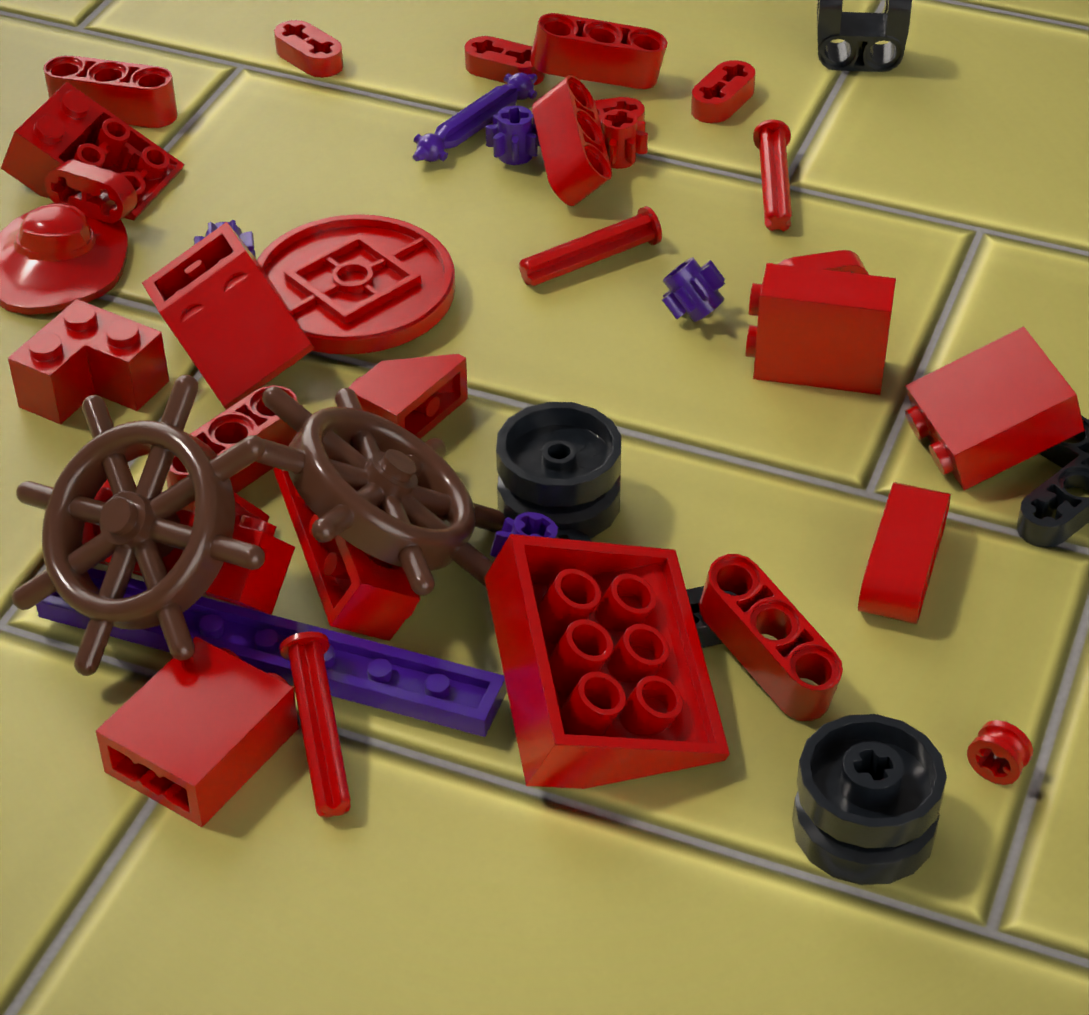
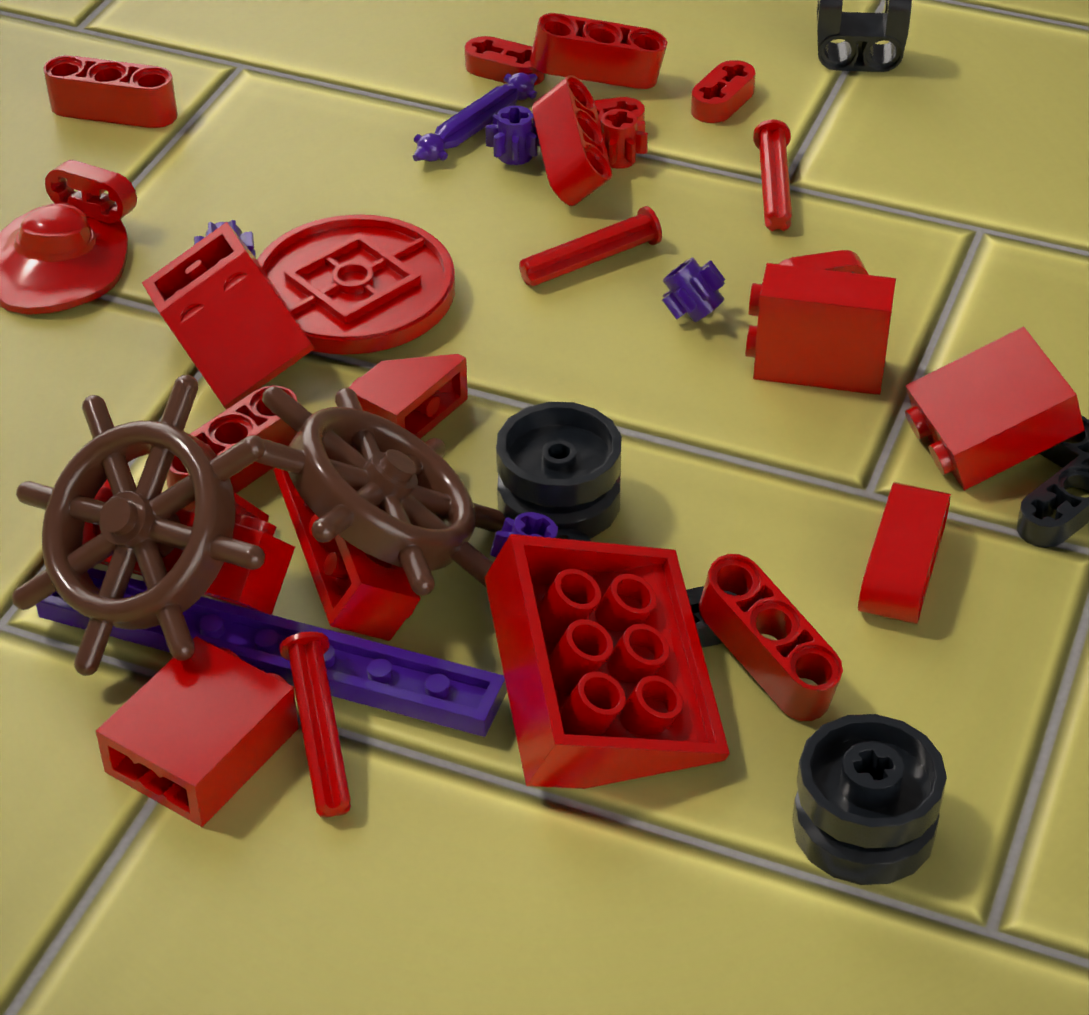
red slope [1,82,185,221] -> none
red brick [8,299,170,425] -> none
red beam [274,20,344,78] -> none
red bush [967,720,1034,785] -> none

